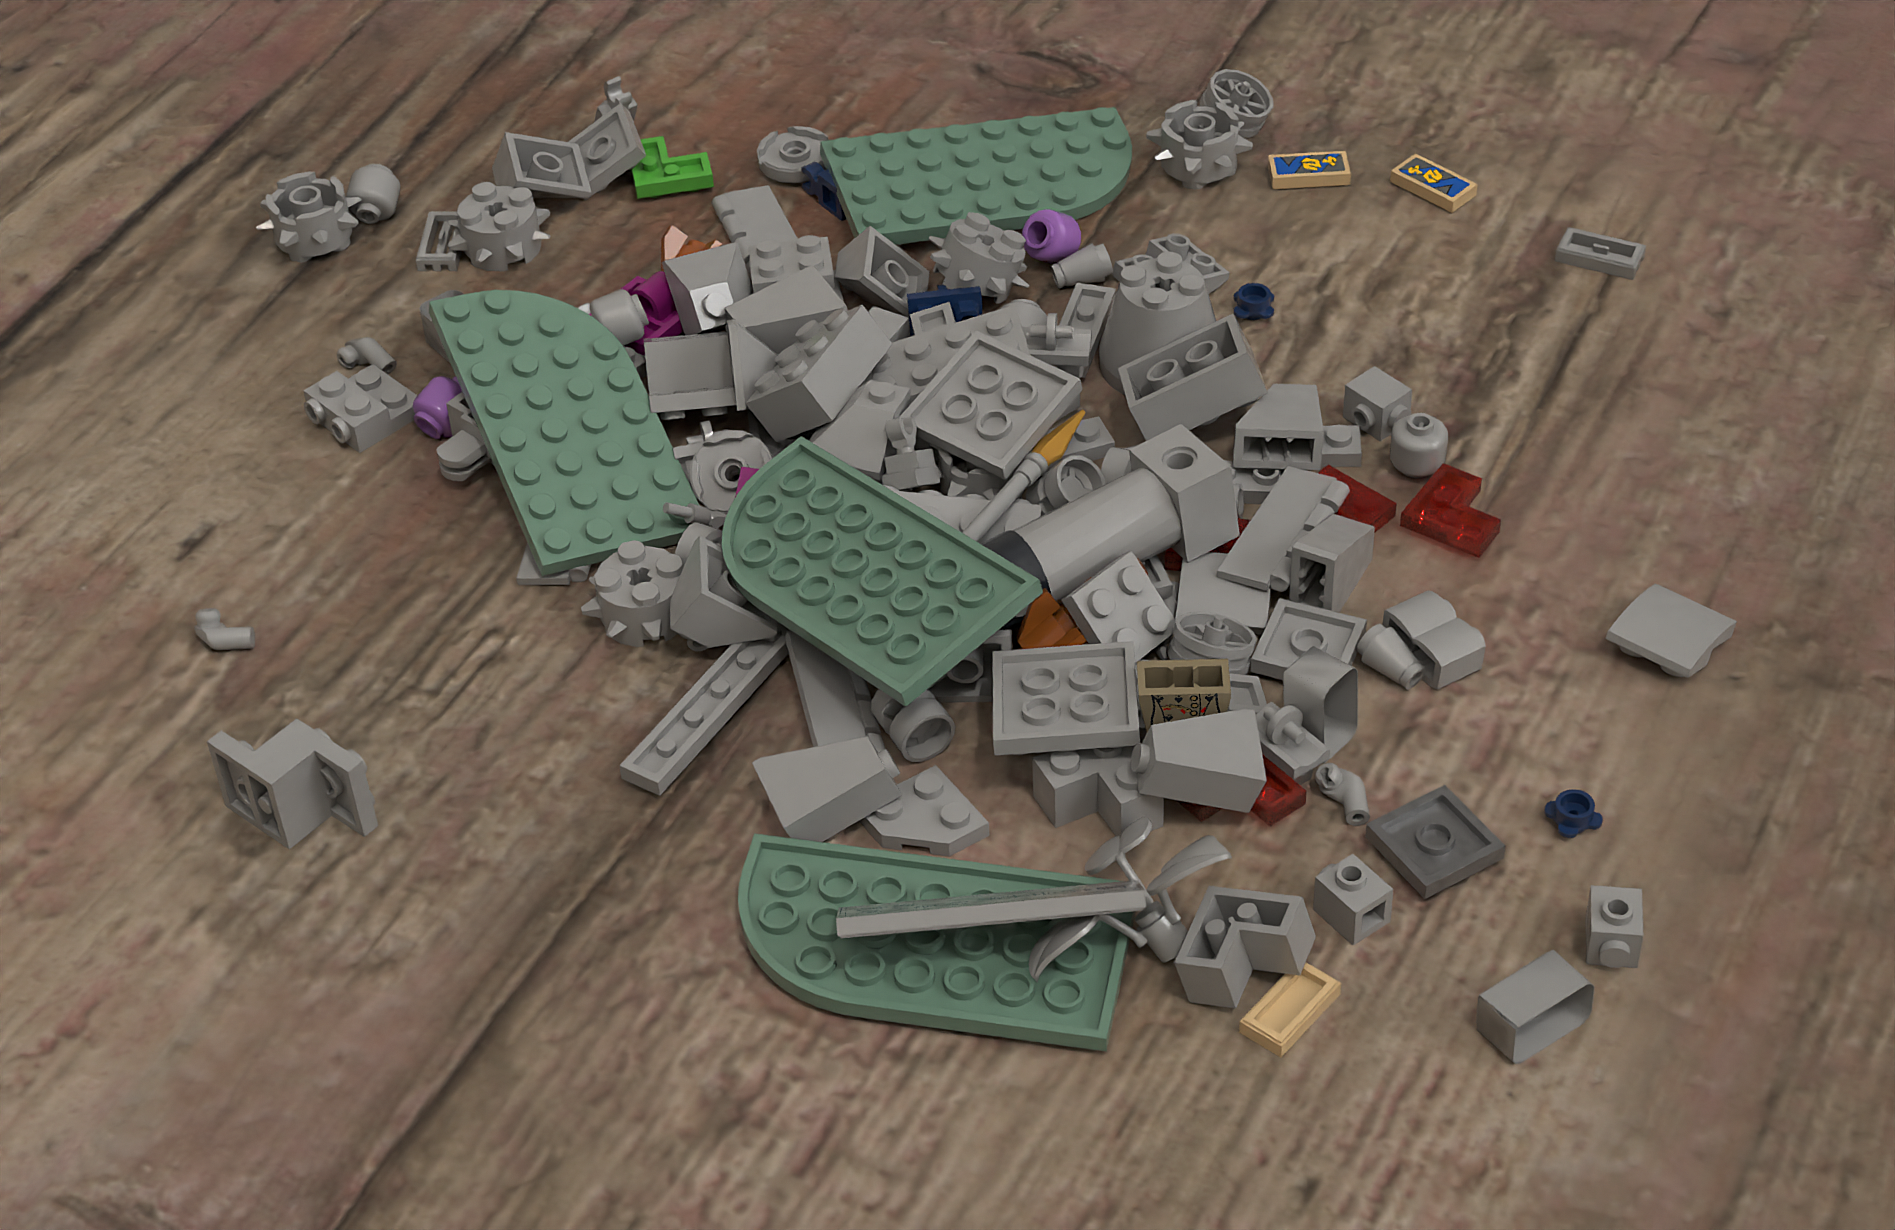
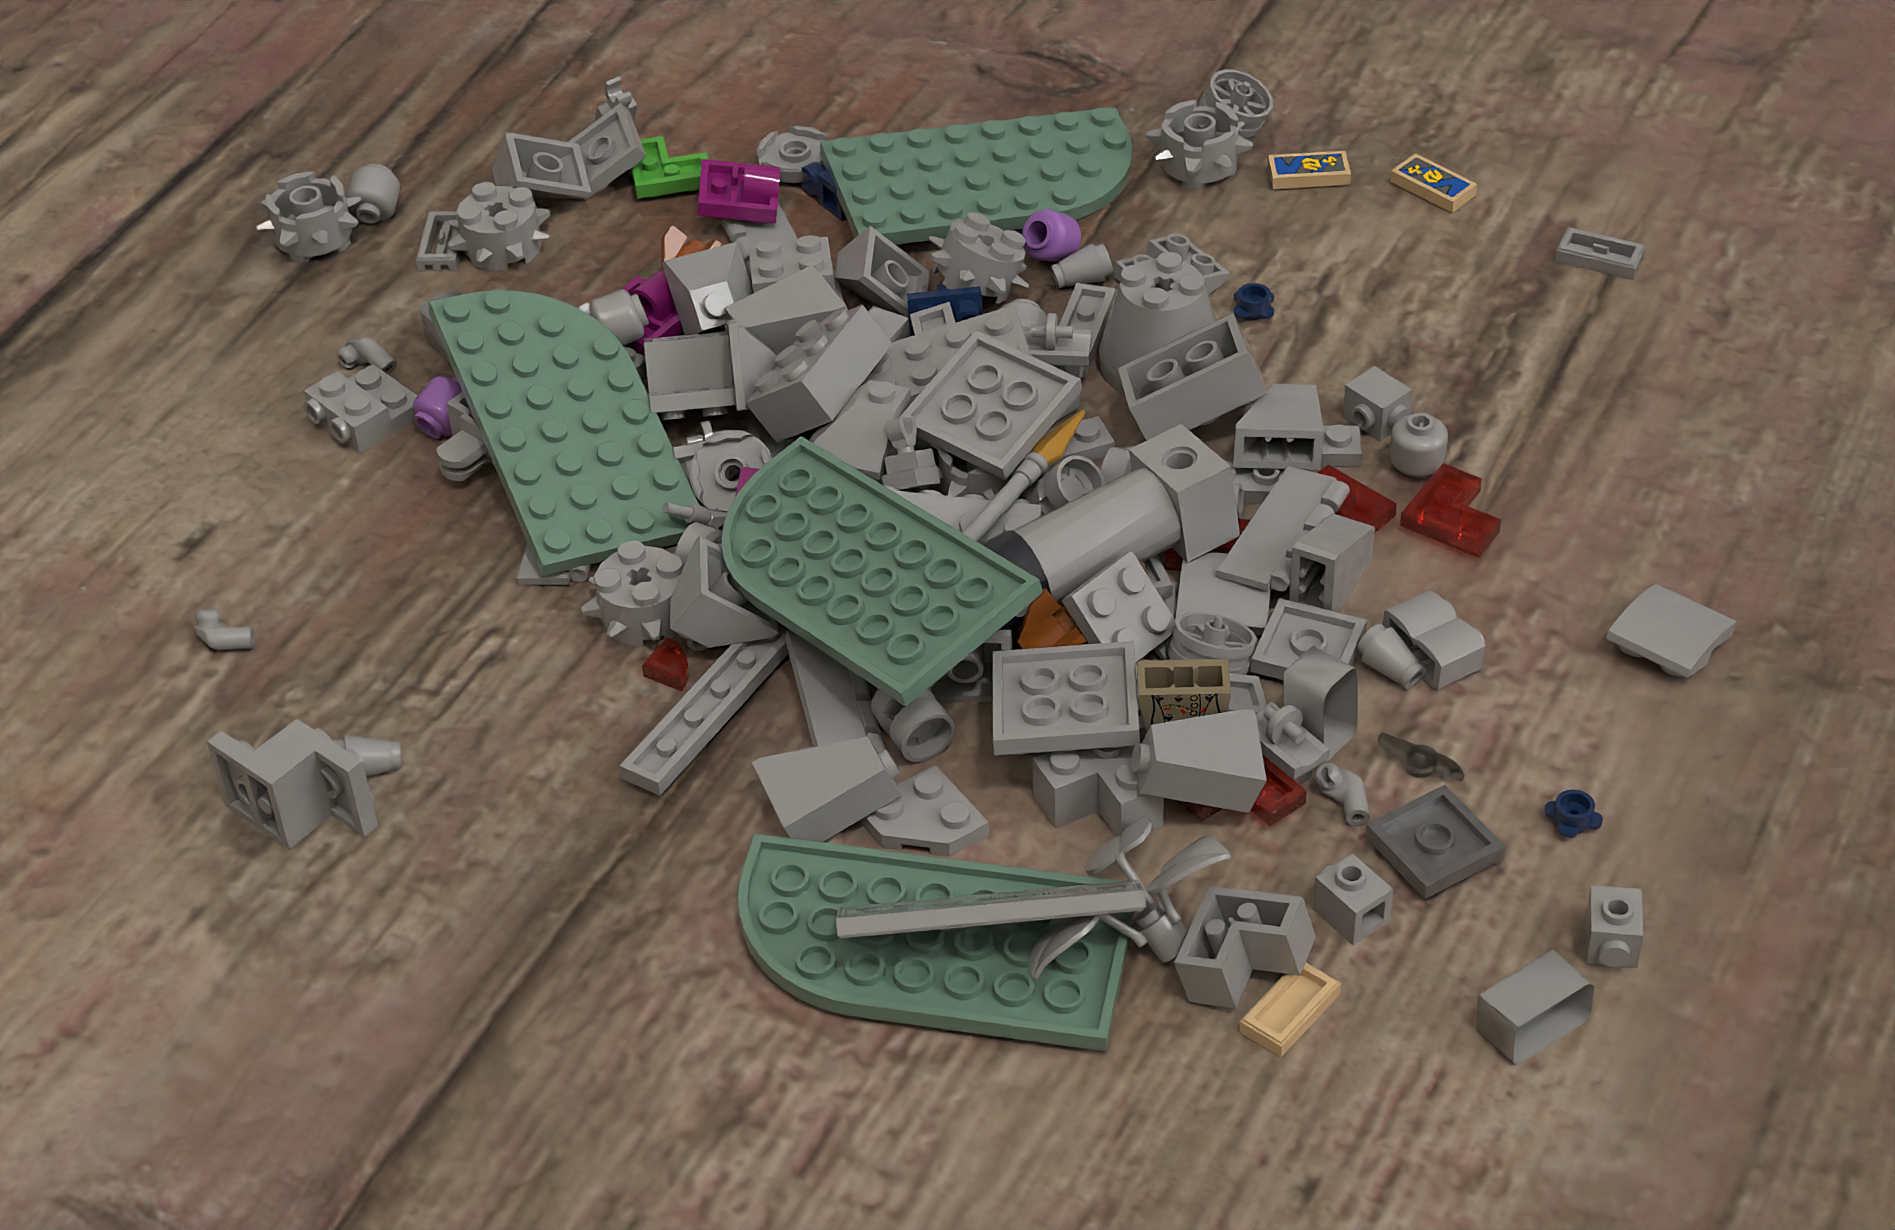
none -> light grey cone [332,735,401,777]
none -> clear red tile [642,637,689,691]
none -> magenta plate [697,159,780,224]
none -> clear smoke piece [1378,732,1465,781]

